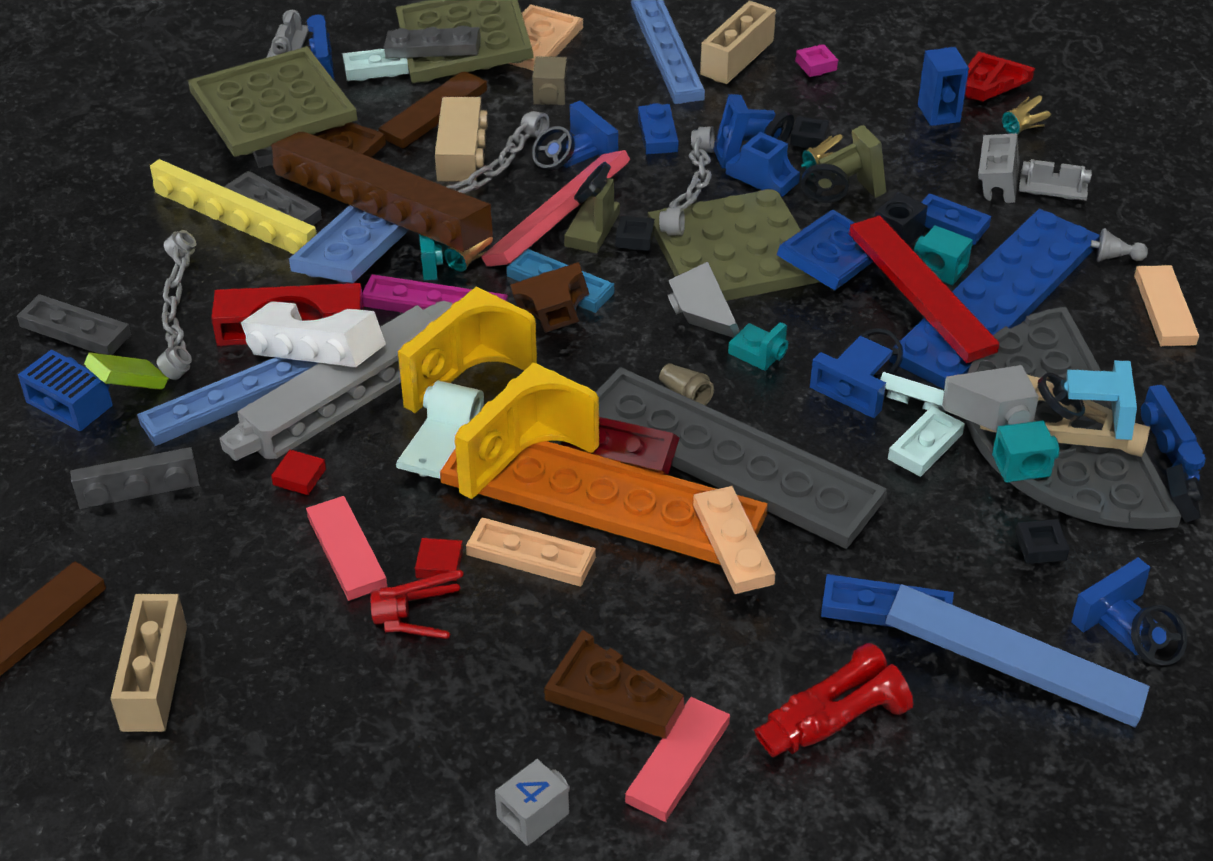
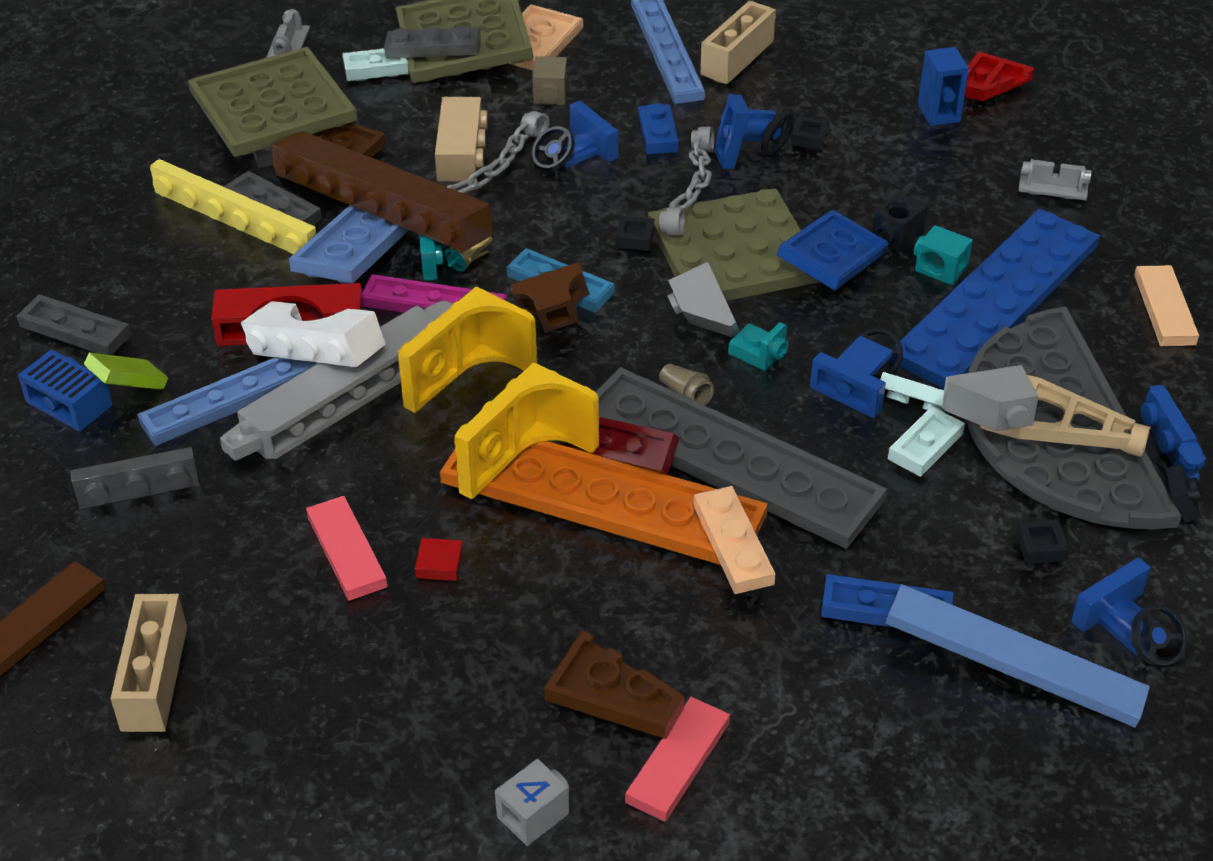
light grey piece [157,230,196,380] -> none
red tile [271,450,326,495] -> none
blue hinge [307,14,335,81] -> none
red plant [371,570,464,639] -> none
reddish brown tile [378,71,487,149] -> none
light aqua door [396,380,484,479] -> none
light nougat tile [466,517,596,587] -> none
coral tile [481,150,630,267] -> none
olive piece [564,162,620,253] -> none
blue brick [726,132,800,197] -> none
red piece [754,643,914,757] -> none
dark pink plate [796,44,838,77] -> none
olive piece [801,125,886,203] -> none
pearl gold piece [801,134,842,175] -> none
red tile [849,215,1000,363] -> none
blue plate [921,193,991,245] -> none
light grey hinge [978,133,1020,203] -> none
teal brick [992,420,1059,482] -> none
pearl gold piece [1002,96,1051,134] -> none
medium azure piece [1038,360,1137,440] -> none
light grey piece [1091,228,1148,262] -> none

